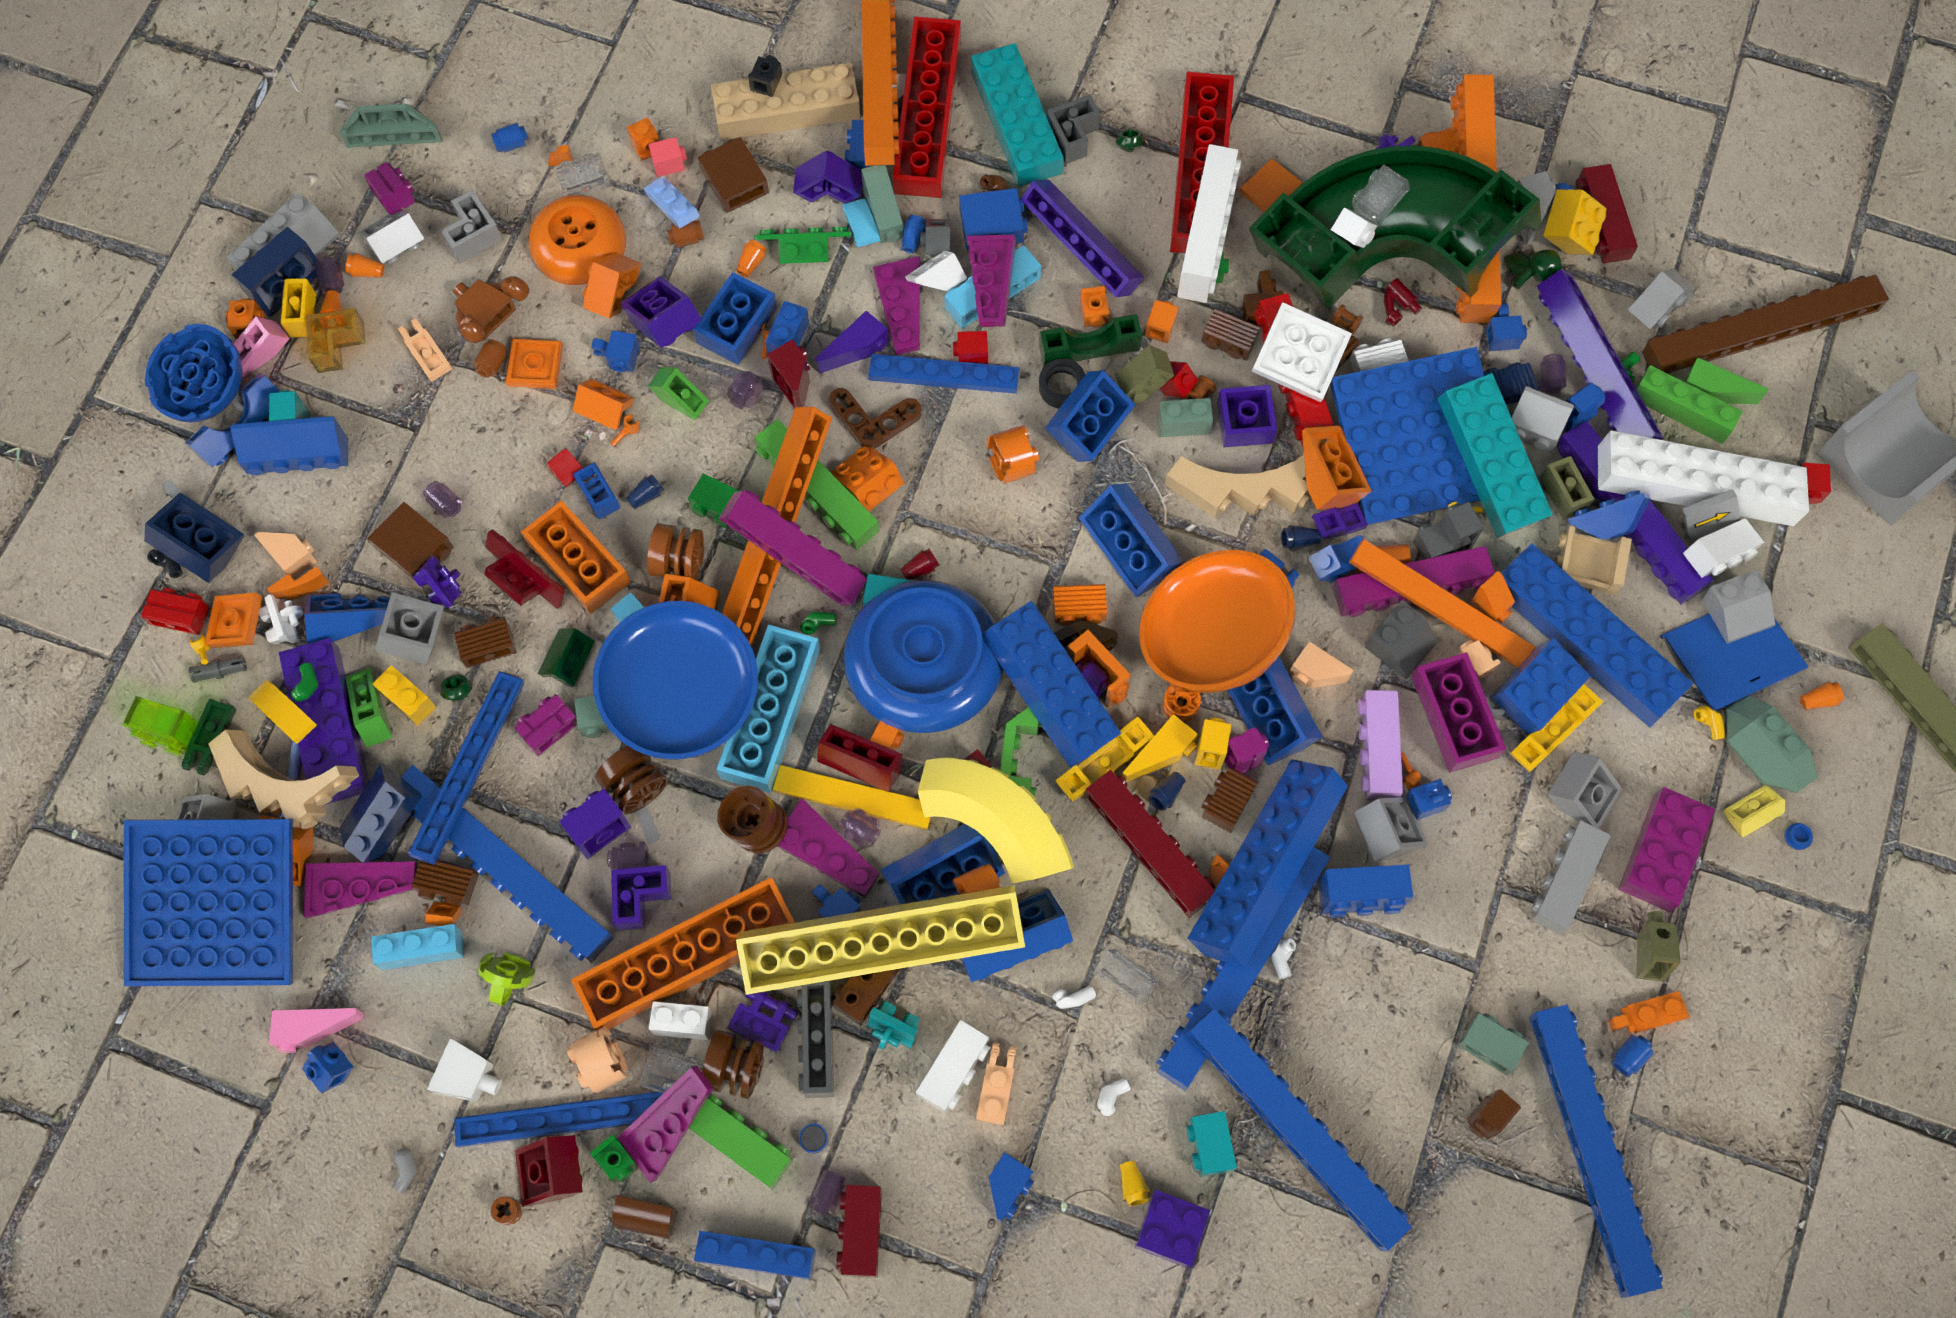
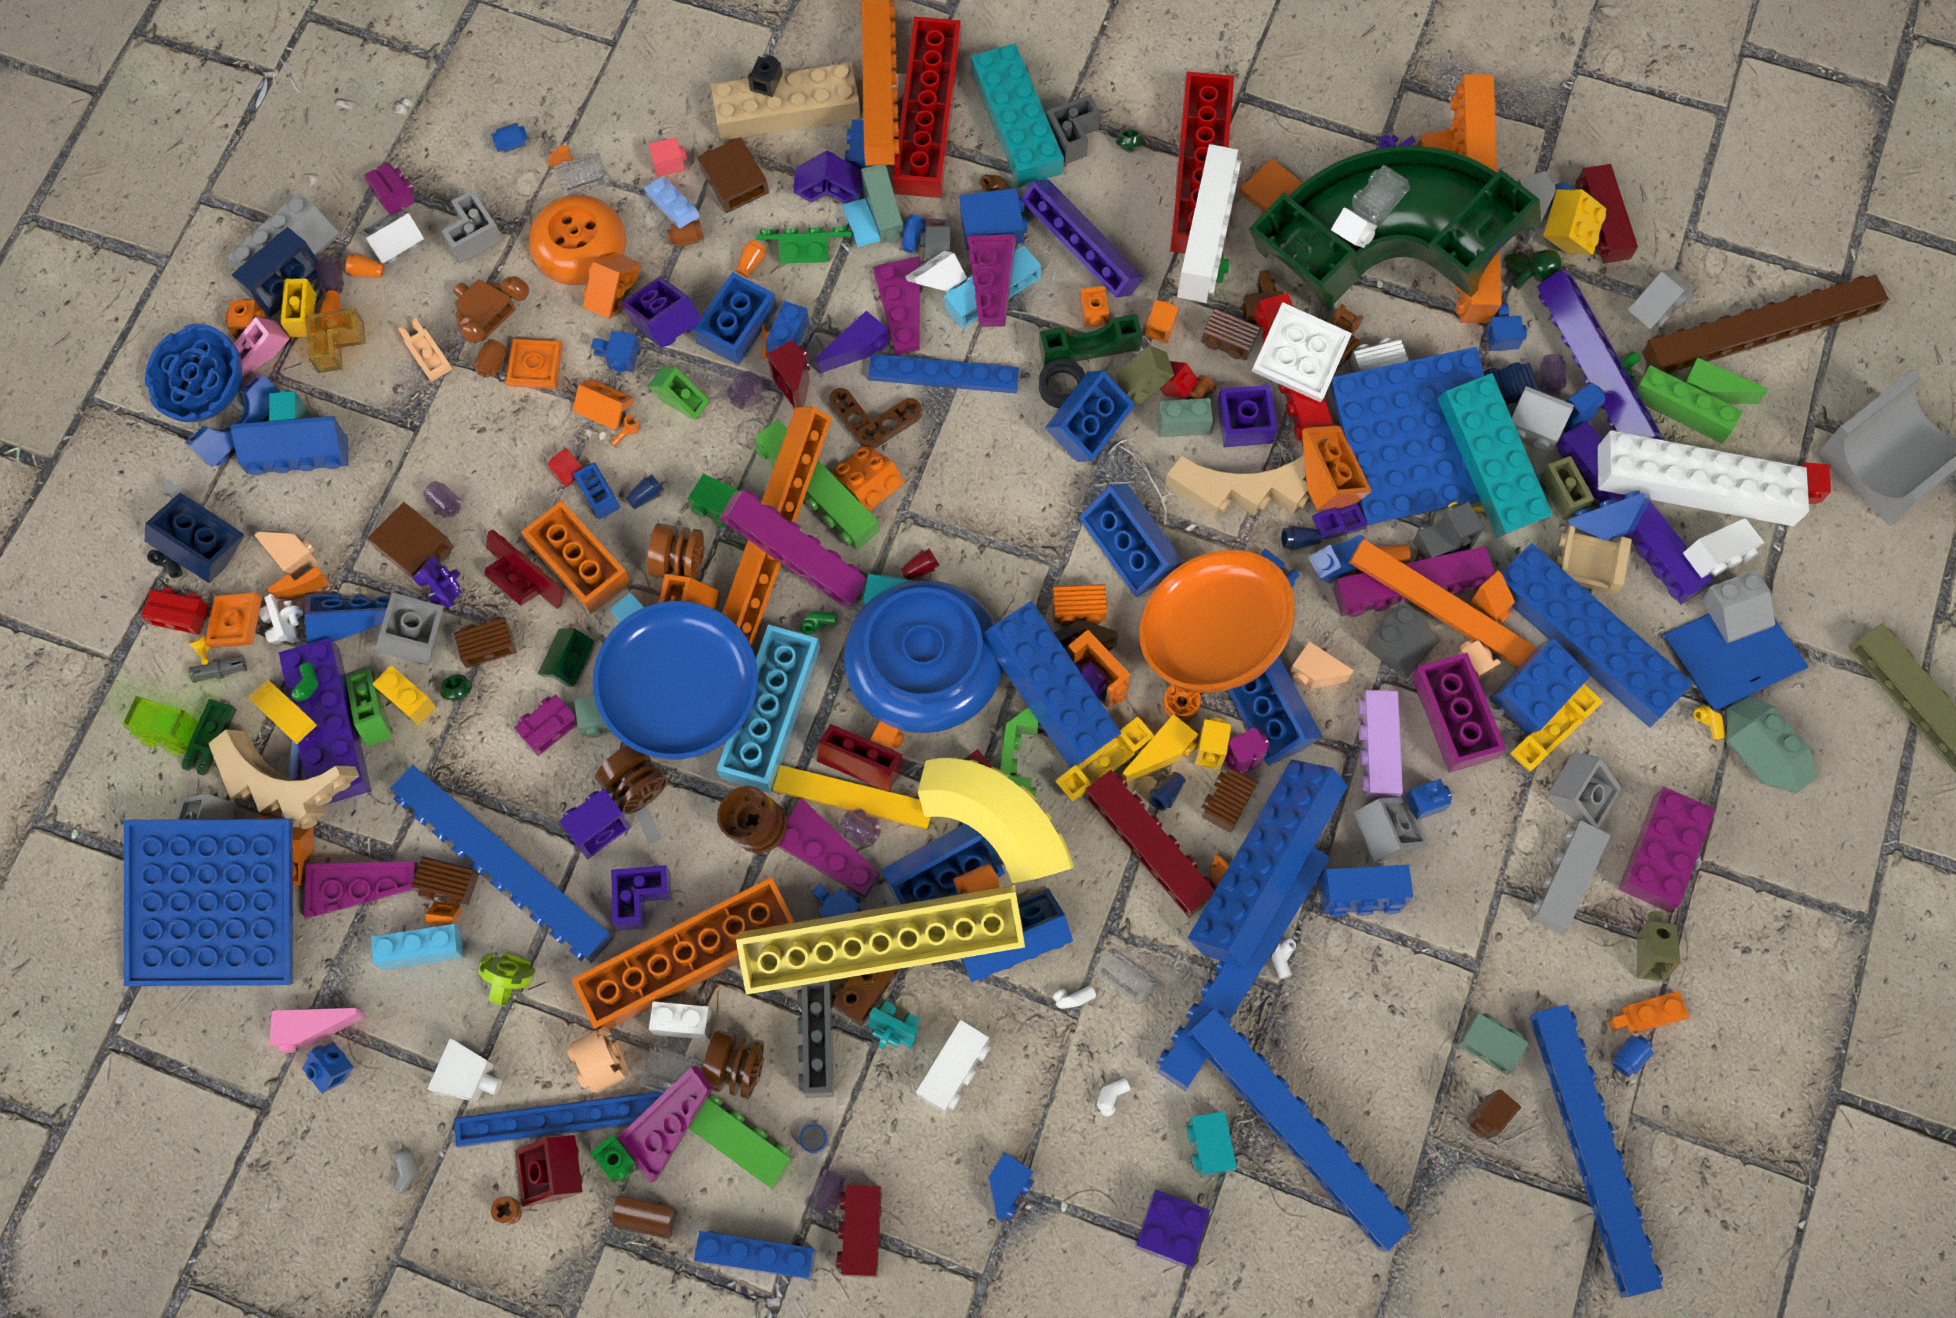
dark blue slope [339,763,422,863] -> none
sand green wedge [340,104,442,148] -> none
blue tile [408,671,524,865] -> none
clear purple brick [607,841,649,870] -> none
orange brick [626,117,659,161] -> none
dark purple plate [727,991,799,1053] -> none
red brick [953,331,988,364] -> none
light nougat hinge [976,1042,1017,1126] -> none
orange brick [986,425,1039,484] -> none
yellow cone [1119,1161,1151,1207] -> none
dark red plant [1384,278,1422,327] -> none
orange hand [1401,752,1421,790] -> none
light grey tile [1682,489,1740,541] -> none
light yellow slope [1723,785,1785,837] -> none
blue plate [1784,823,1813,850] -> none
orange cone [1800,681,1844,710] -> none

